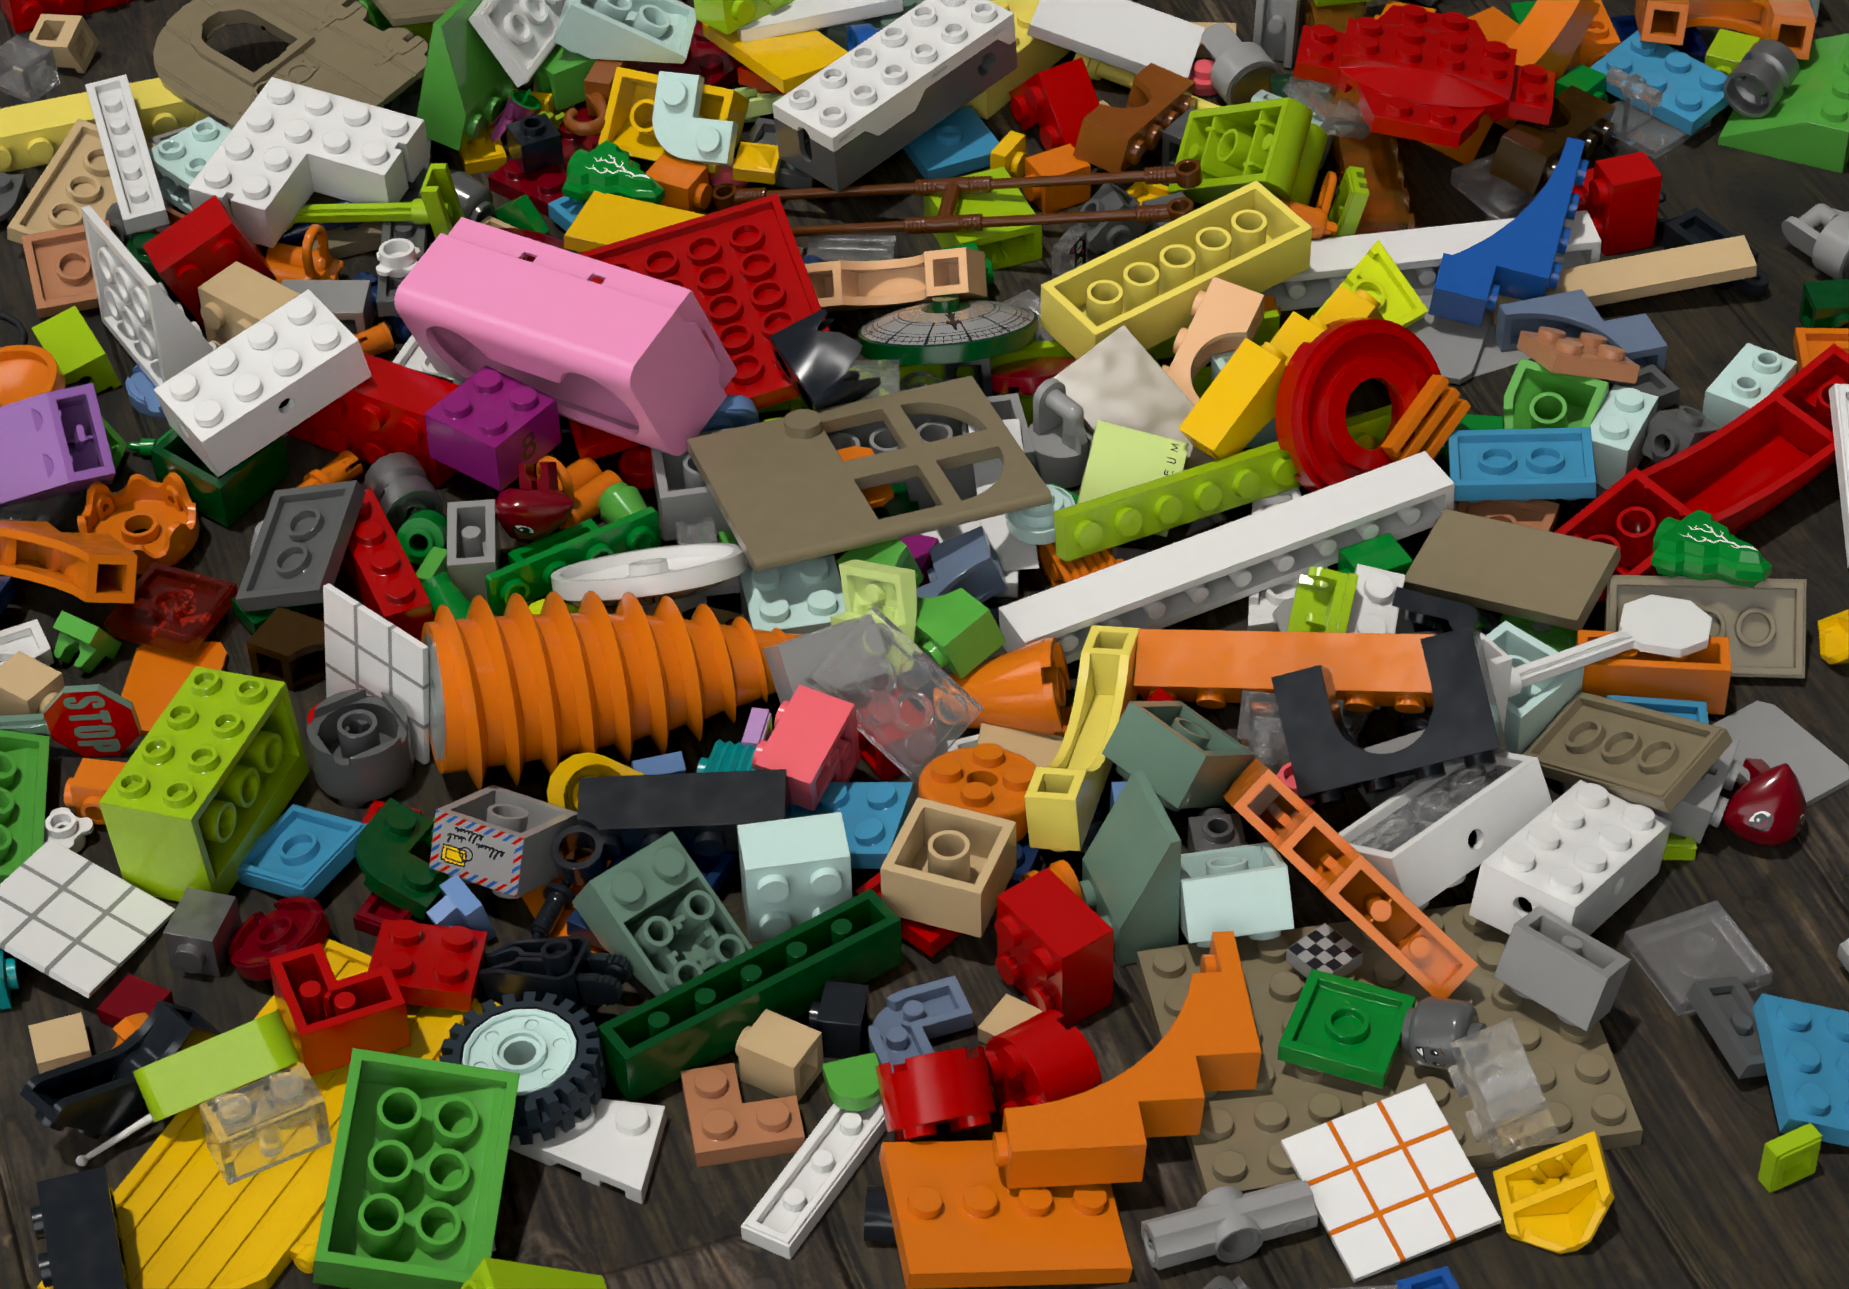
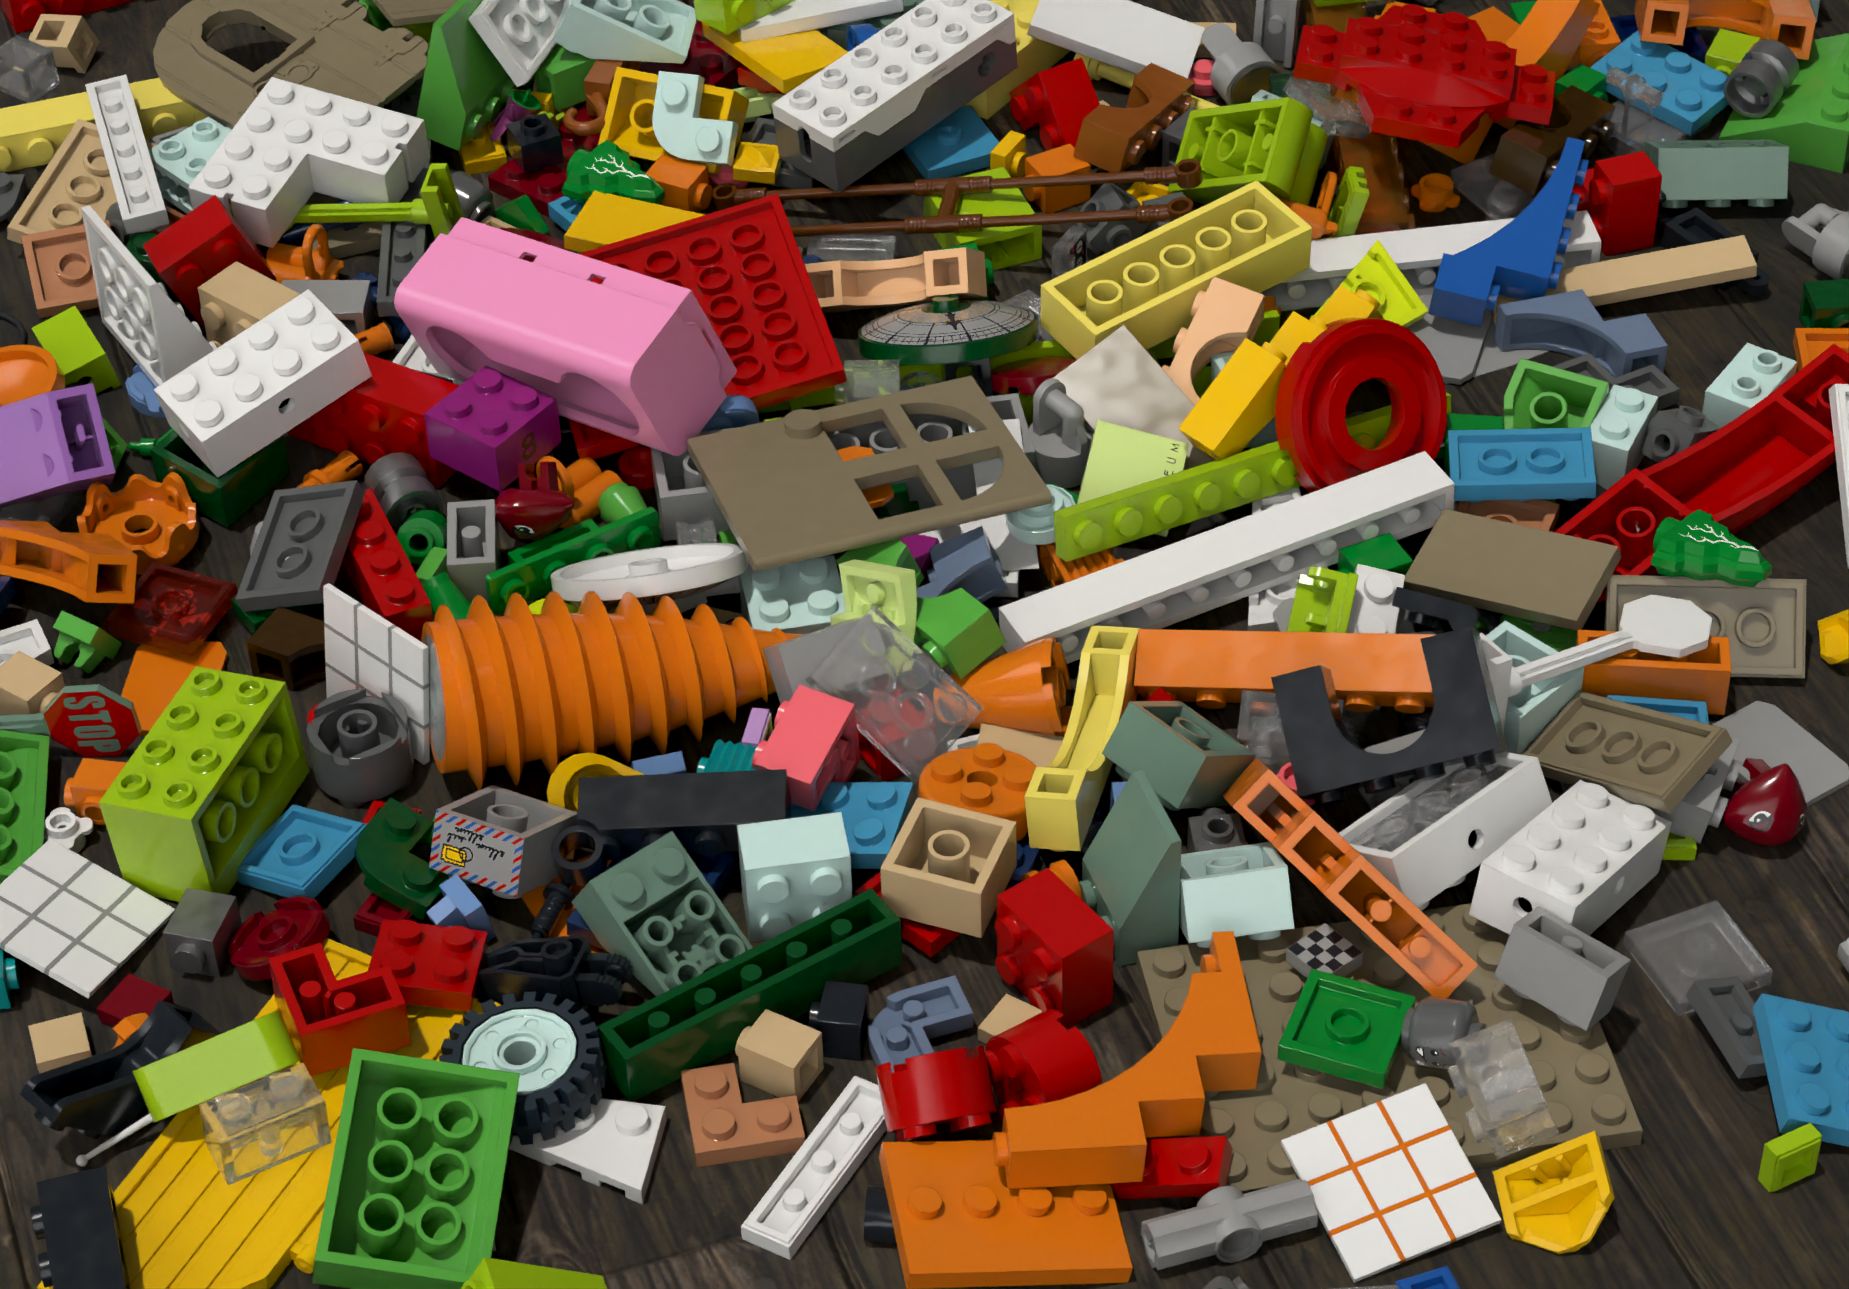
white plate [376,238,421,278] -> none
black piece [770,309,881,410] -> none
bright green tile [822,1052,881,1111] -> none
orange tile [1380,374,1471,462] -> none
nougat plate [1517,326,1640,384] -> none
none -> red plate [1112,1136,1233,1200]
none -> orange plate [1411,173,1460,212]
none -> sand green slope [1643,139,1789,208]

